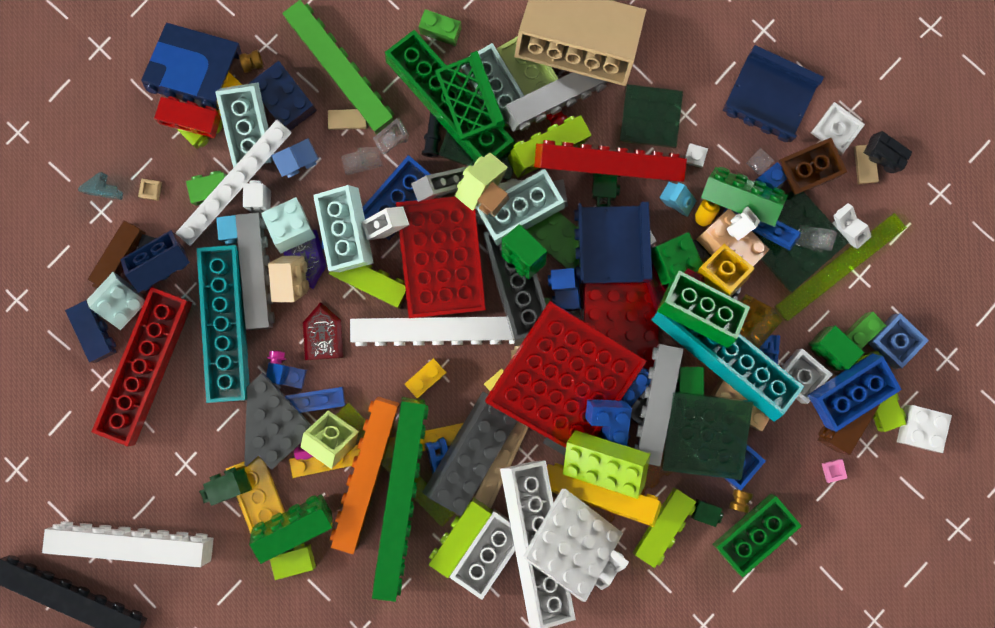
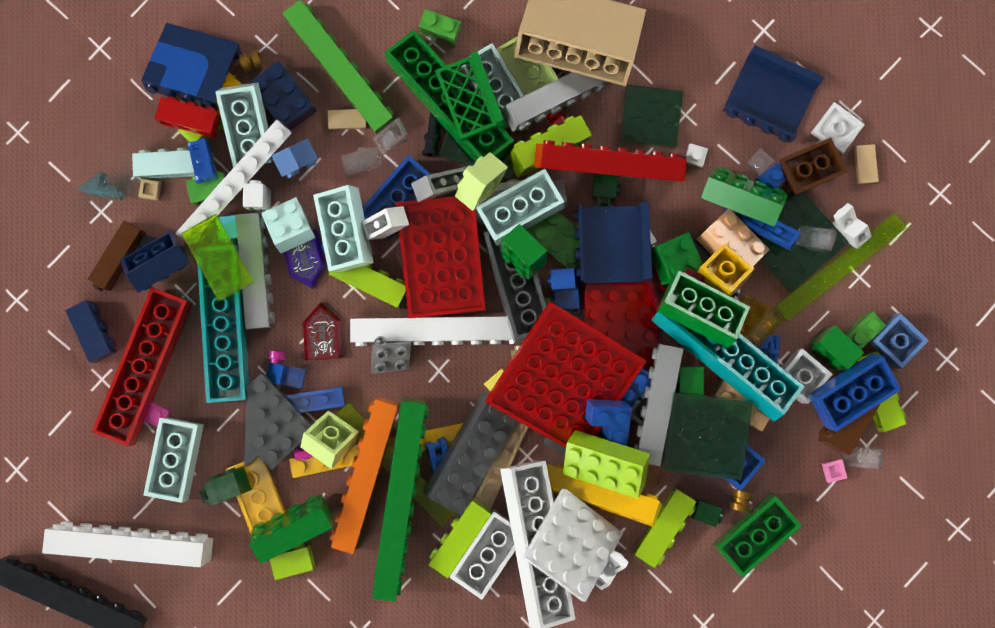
light aqua brick [87,272,146,330] -> none
tan brick [268,256,309,302] -> none
yellow brick [405,358,447,399] -> none
medium nougat brick [477,182,509,217] -> none
medium azure brick [660,182,697,217] -> none
yellow brick [695,199,720,226] -> none
white brick [727,206,760,241] -> none
black brick [863,131,912,173] -> none
white brick [897,405,952,453] -> none
none -> light aqua brick [132,148,214,180]
none -> light aqua brick [143,417,204,503]
none -> dark pink plate [144,403,171,427]
none -> clear neon green plate [181,214,254,301]
none -> blue hinge [187,138,218,184]
none -> light grey hinge [371,336,411,374]
none -> clear slope [842,447,883,469]

